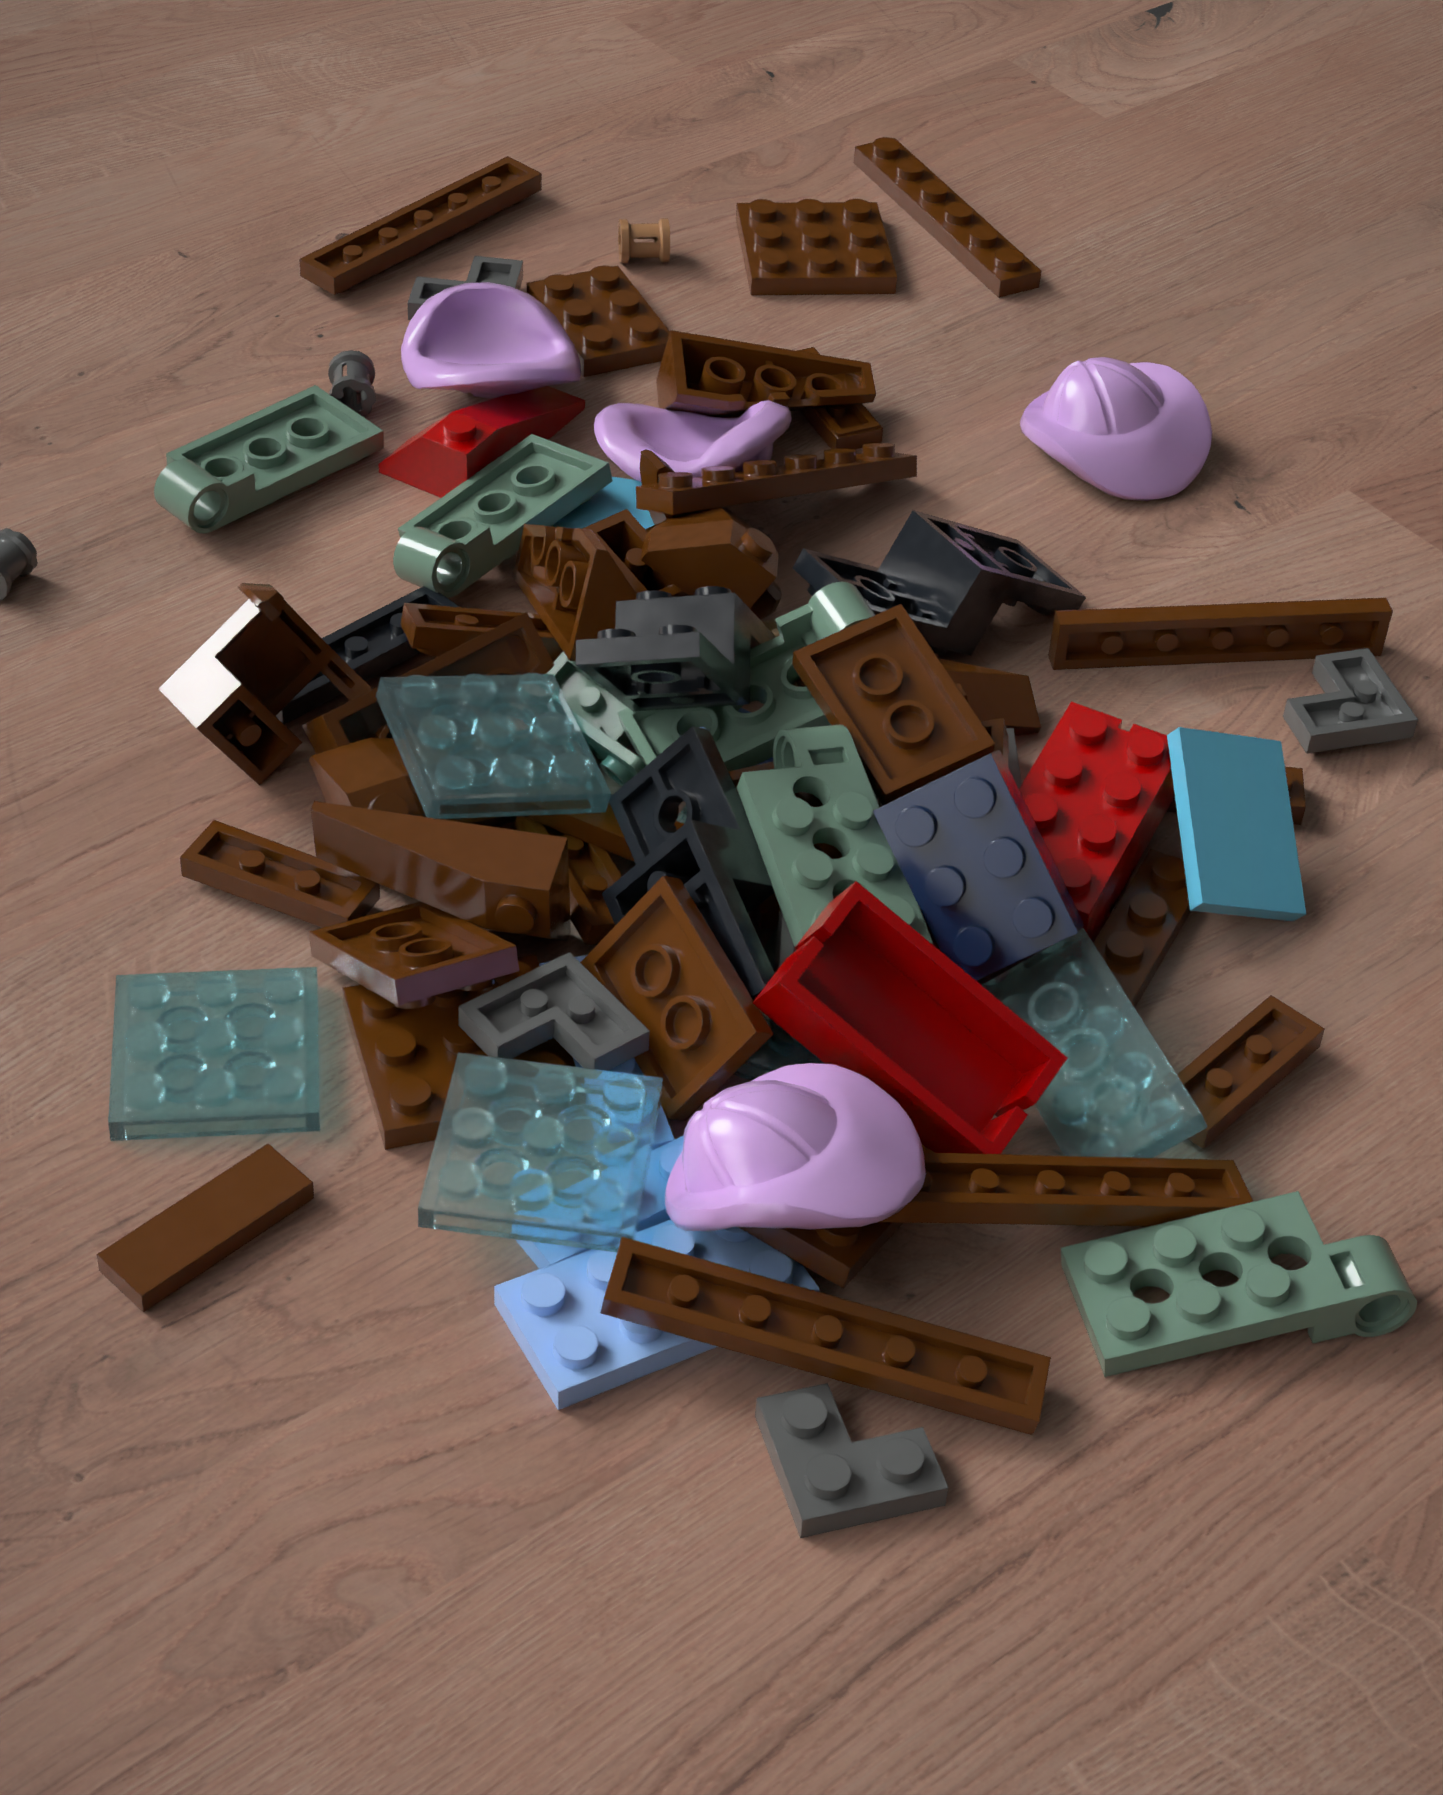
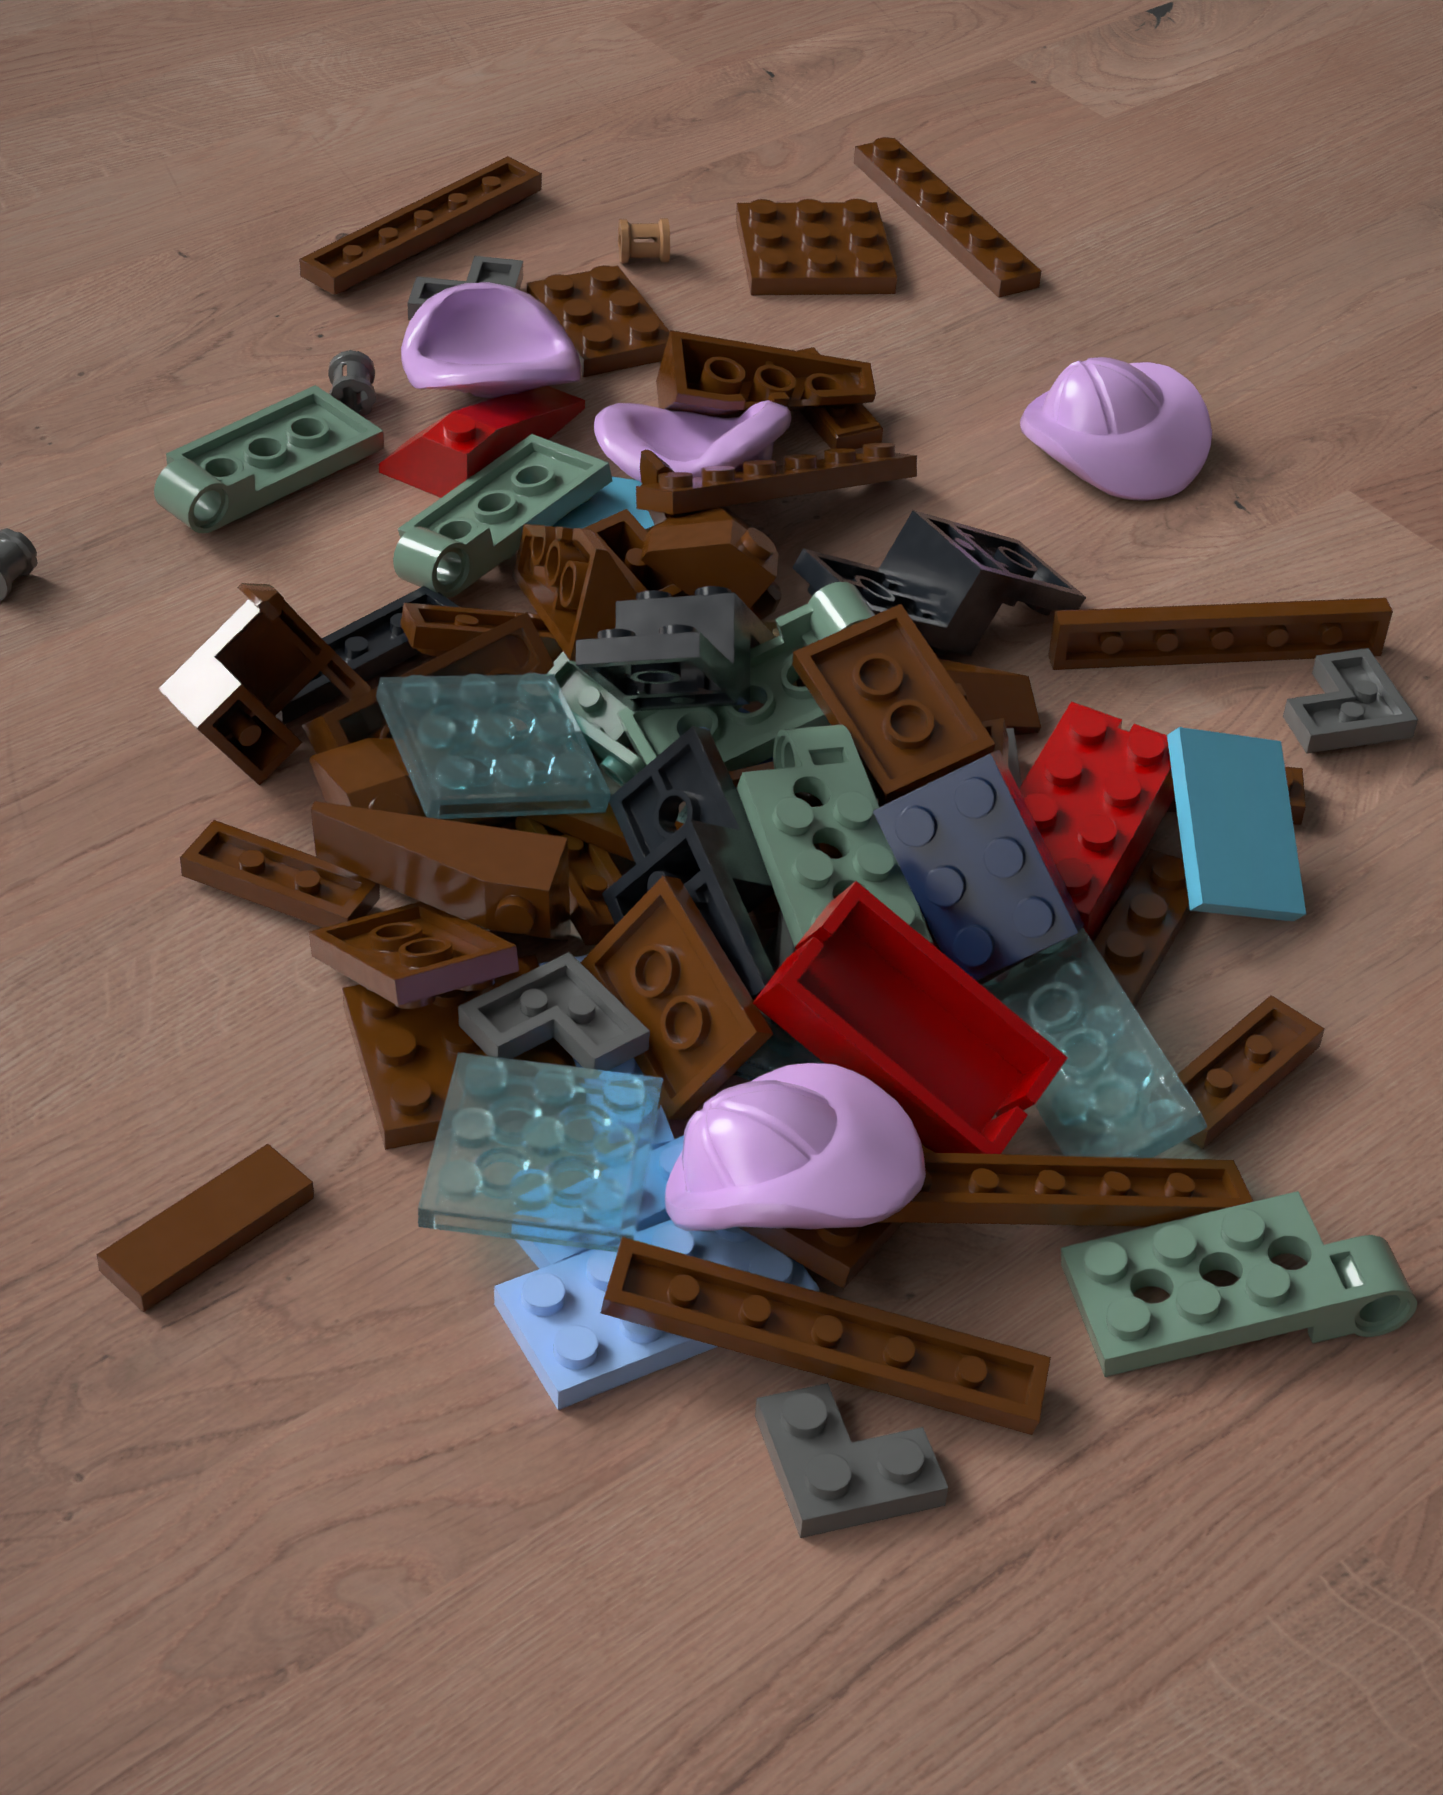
clear light blue plate [108,967,320,1141] -> none

